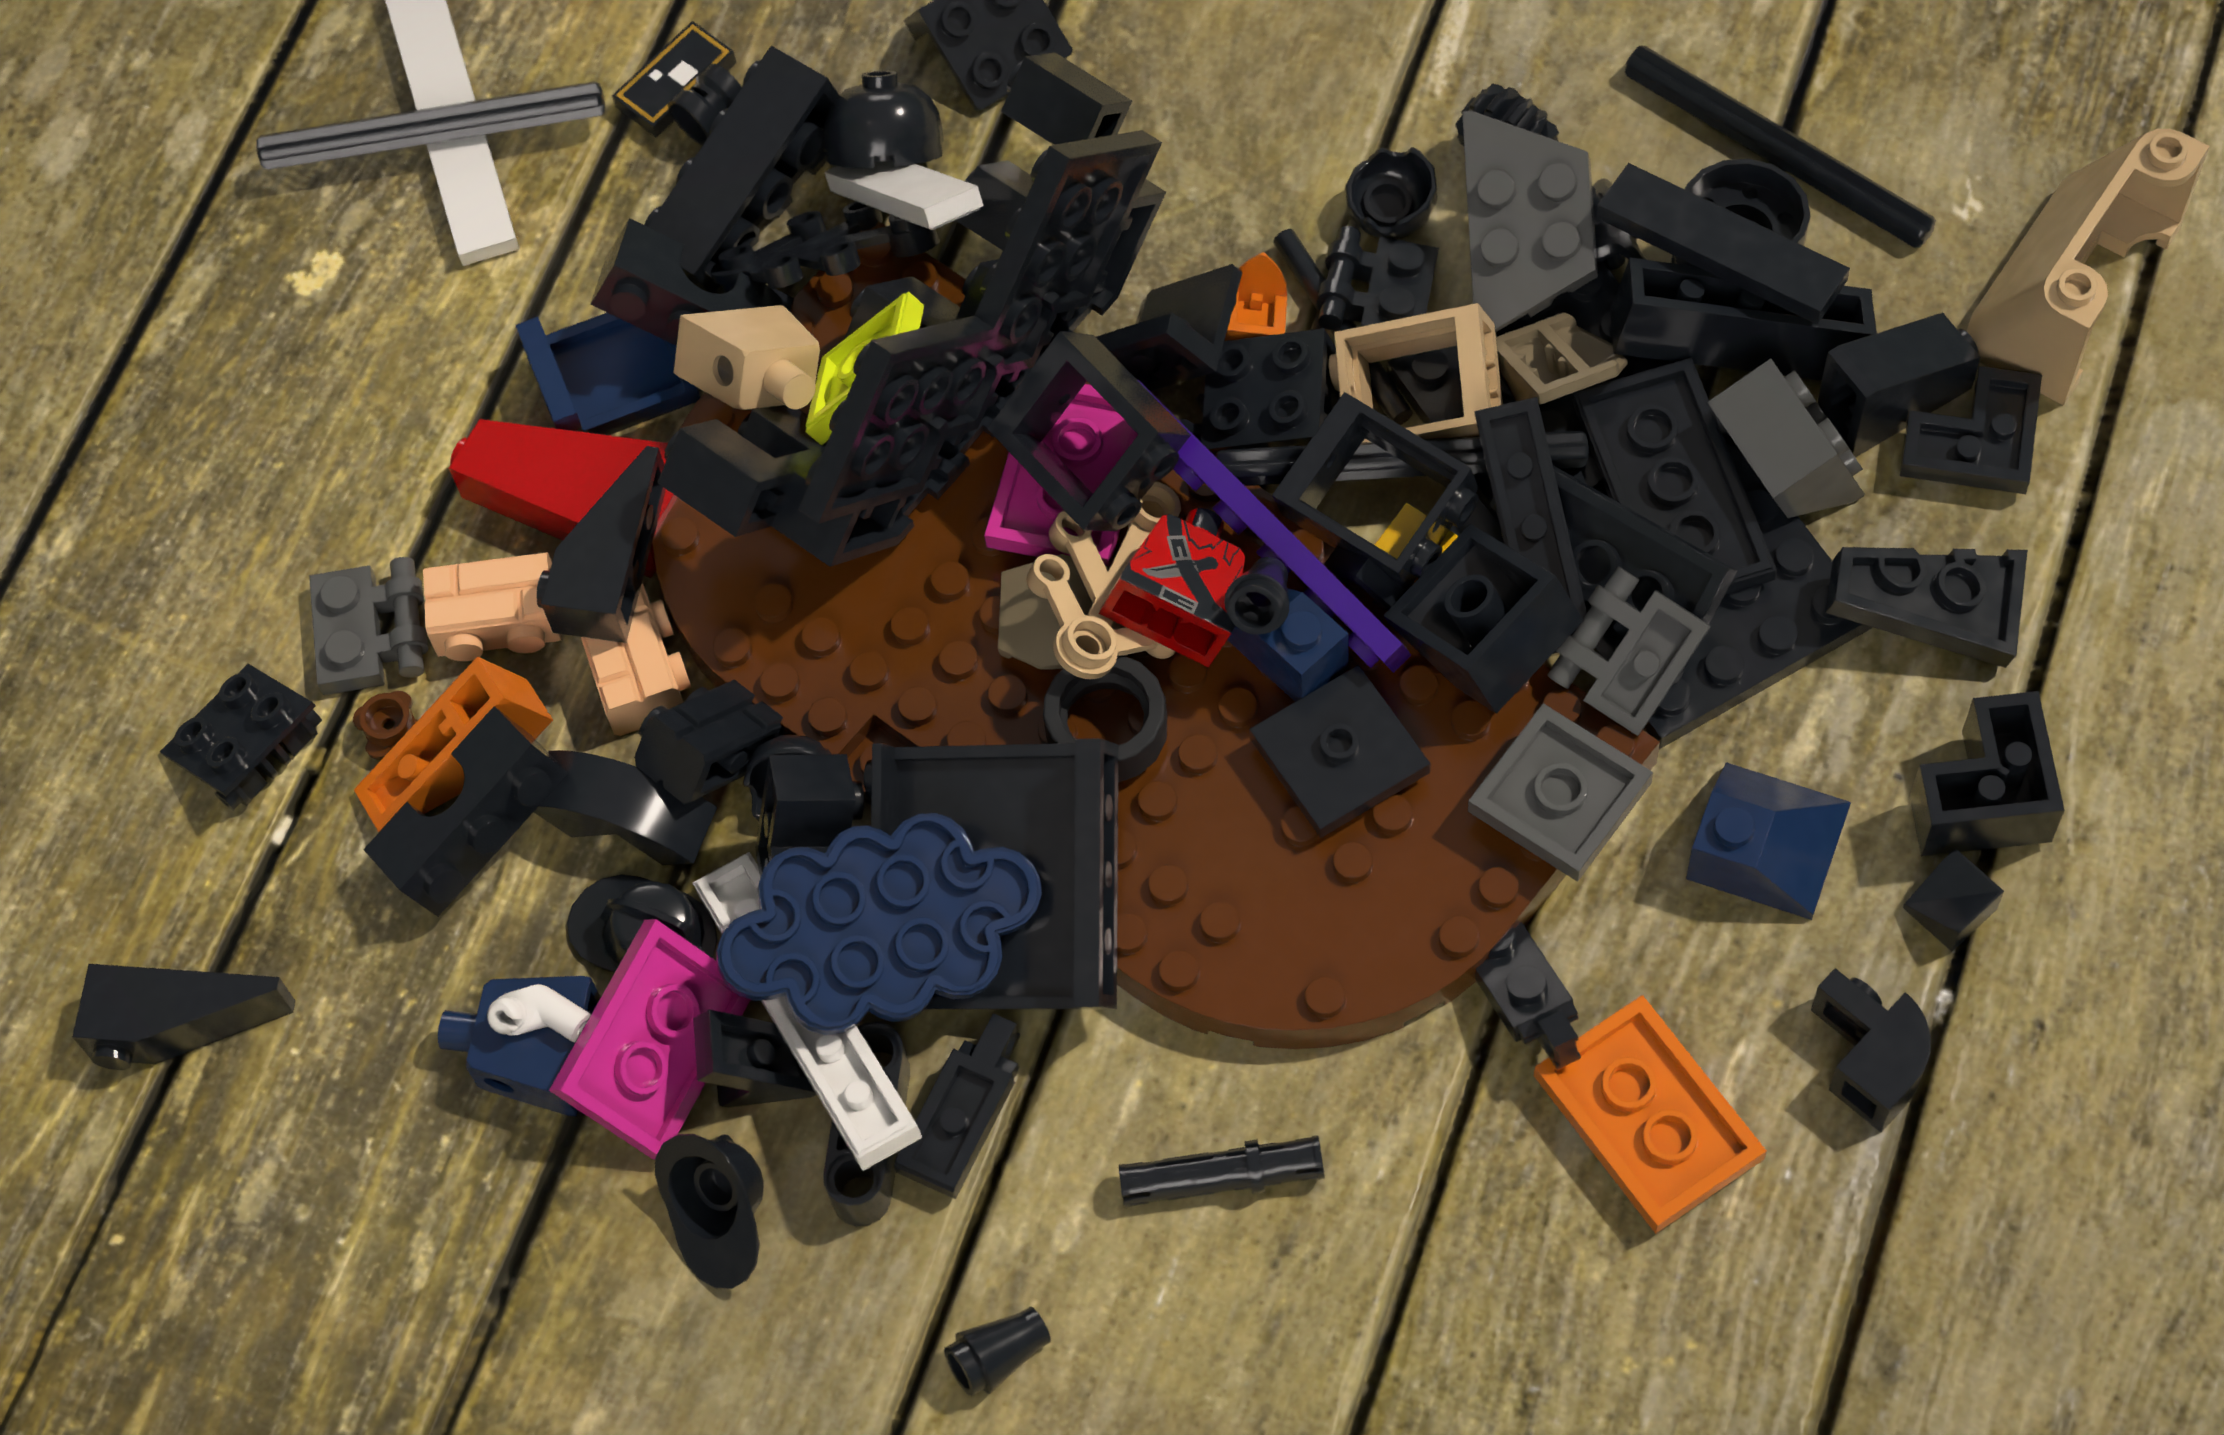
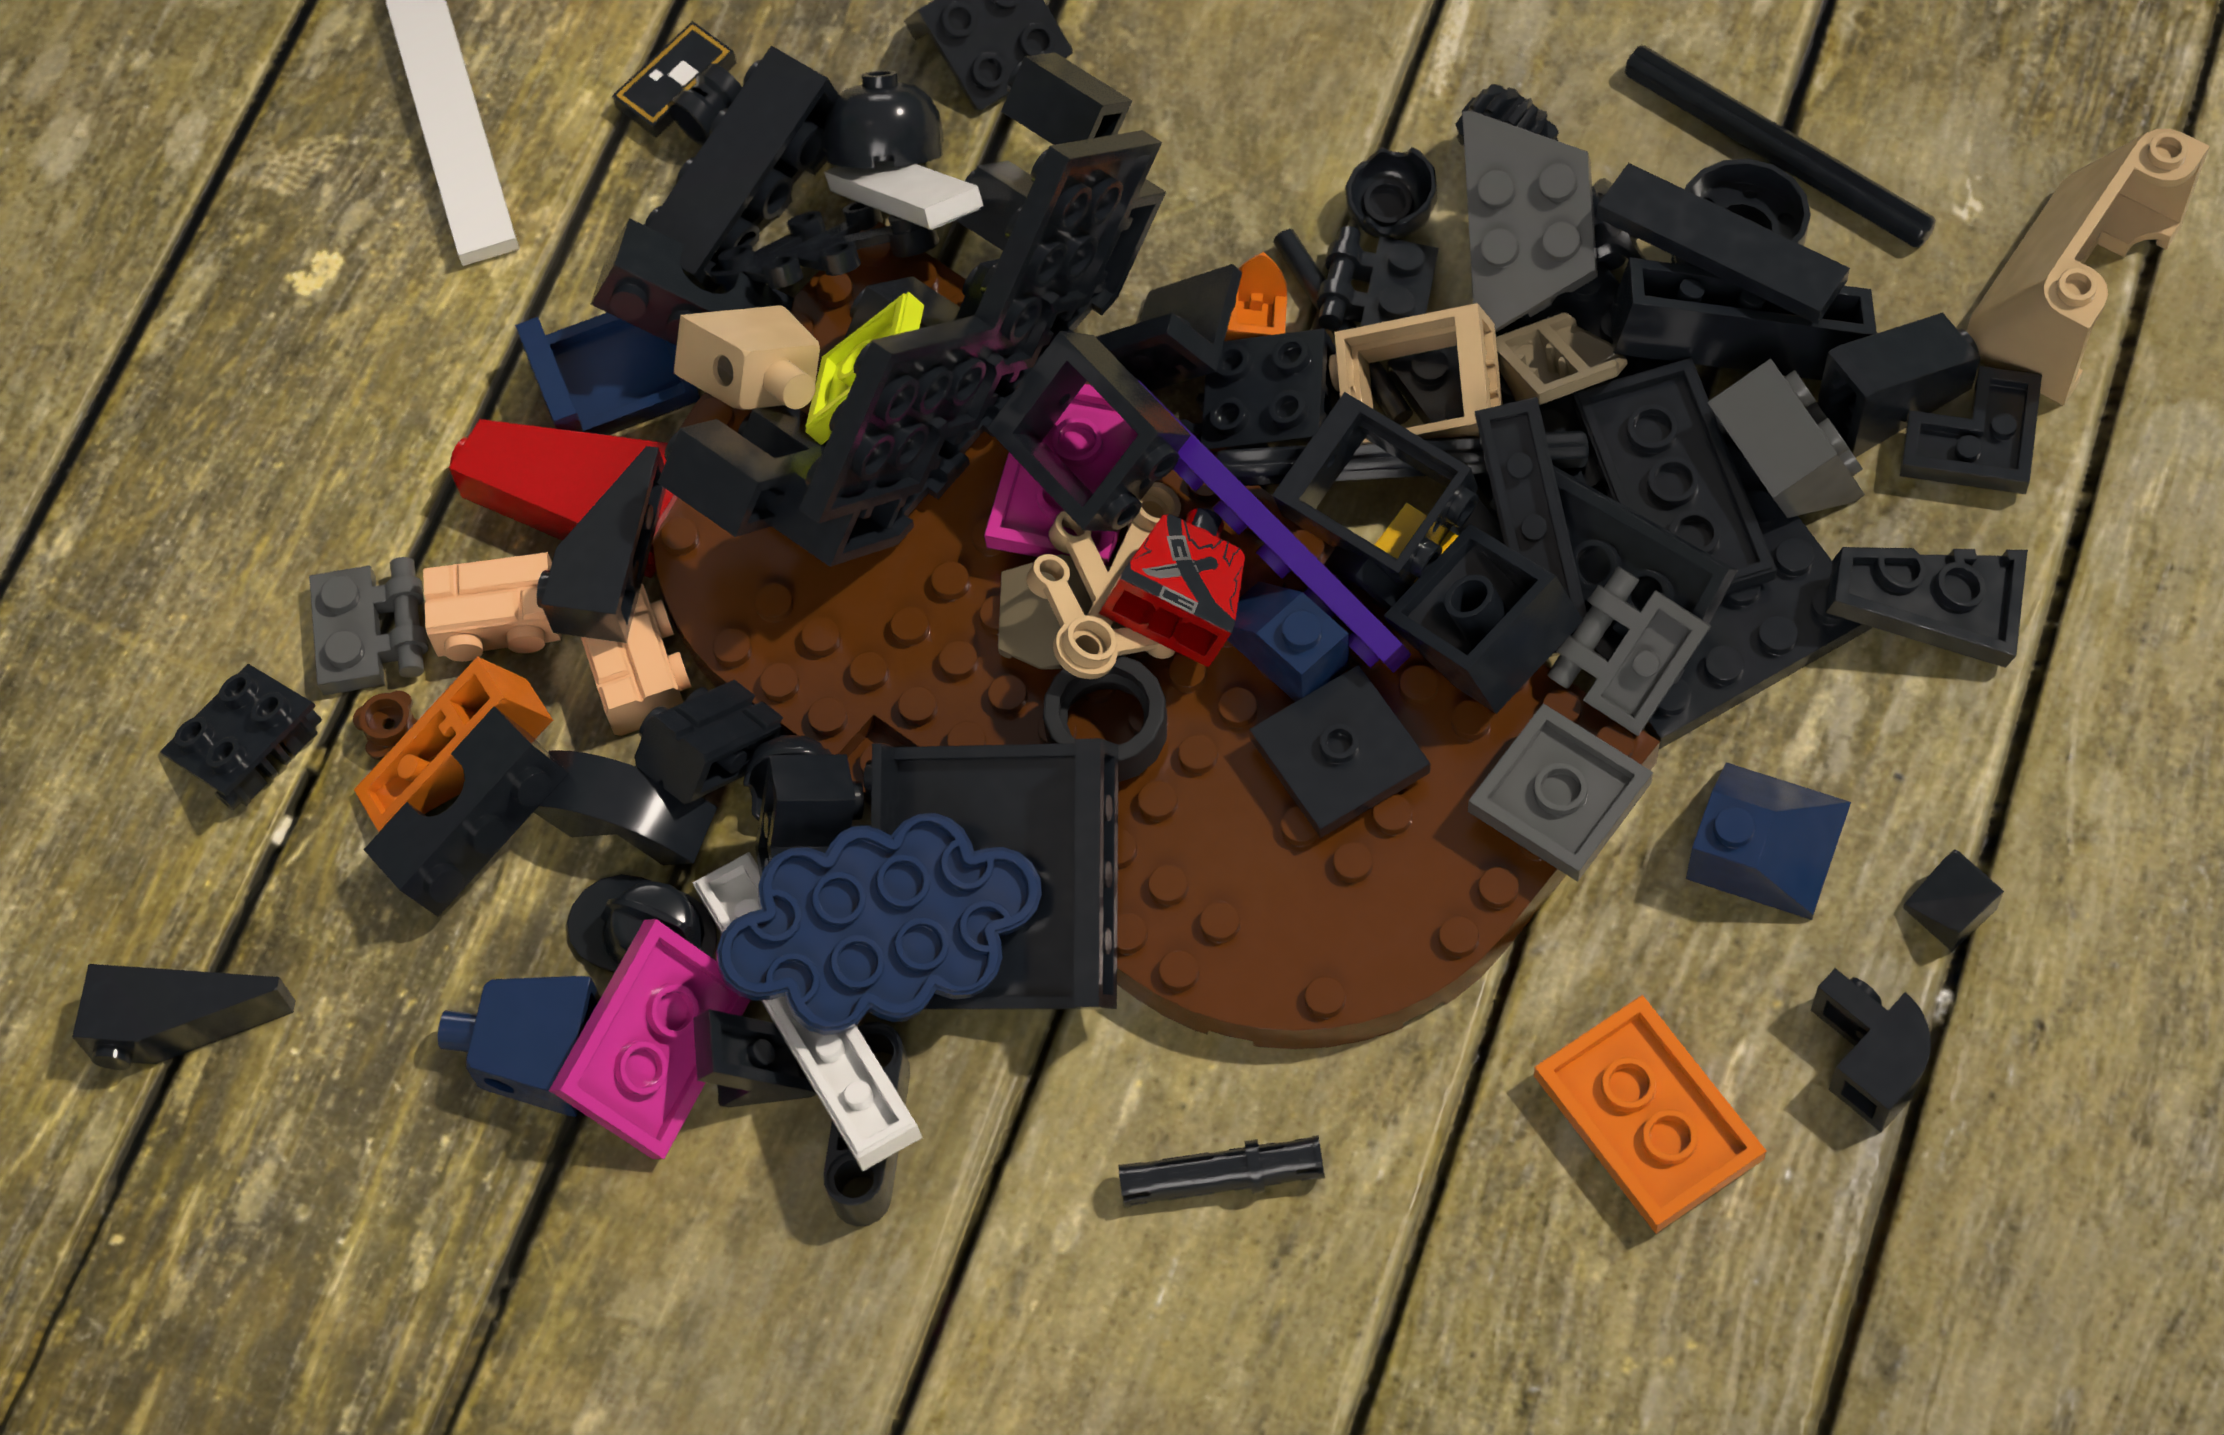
axle [256,81,606,170] -> none
white arm [487,984,591,1042] -> none
black piece [655,1134,764,1289] -> none
black hinge [894,1013,1020,1199] -> none
black cone [944,1307,1051,1396] -> none
black cone [1225,557,1289,635] -> none
black hinge [1475,922,1581,1070] -> none
black brick [1909,691,2065,856] -> none

